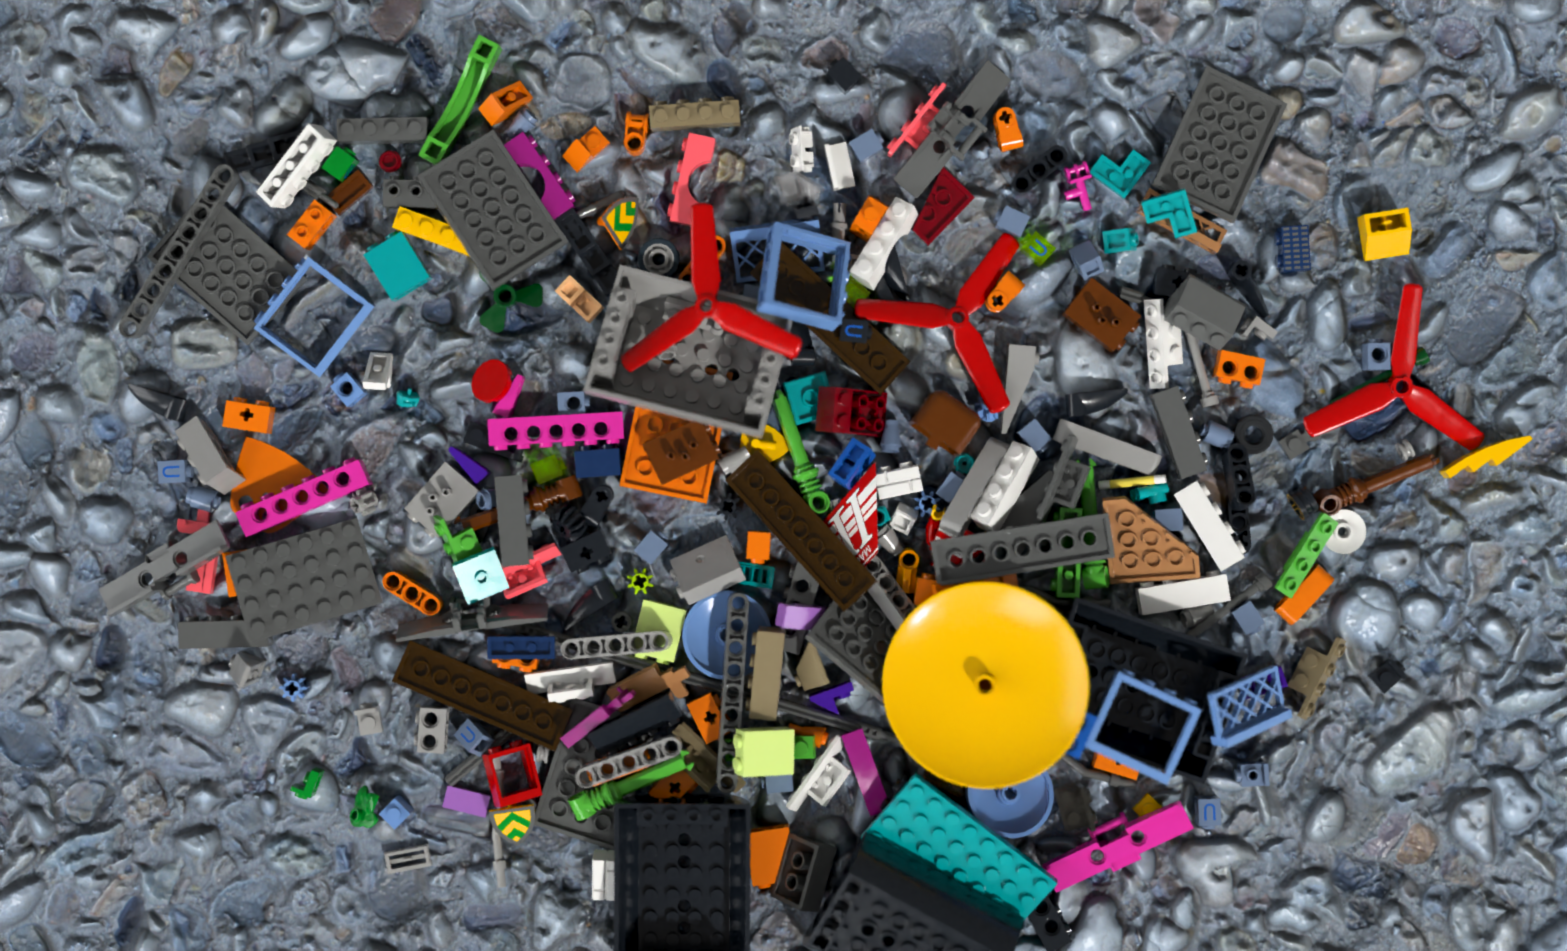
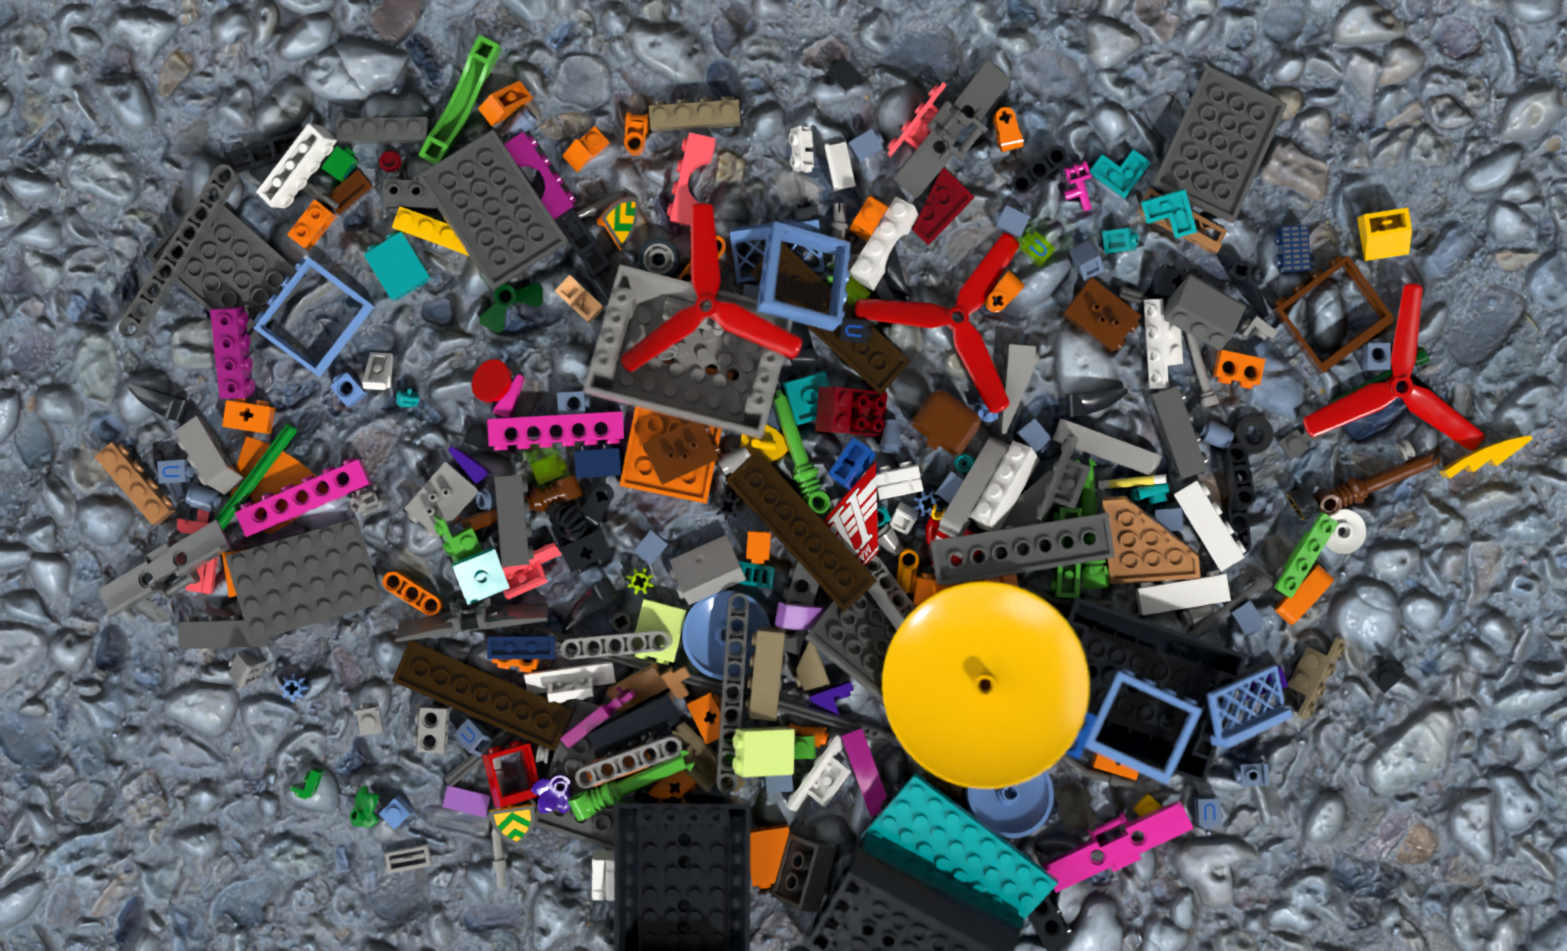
none -> medium nougat brick [94,442,176,525]
none -> magenta brick [210,306,255,399]
none -> green axle [214,423,297,530]
none -> dark purple plate [531,774,572,814]
none -> reddish brown window [1271,255,1395,374]

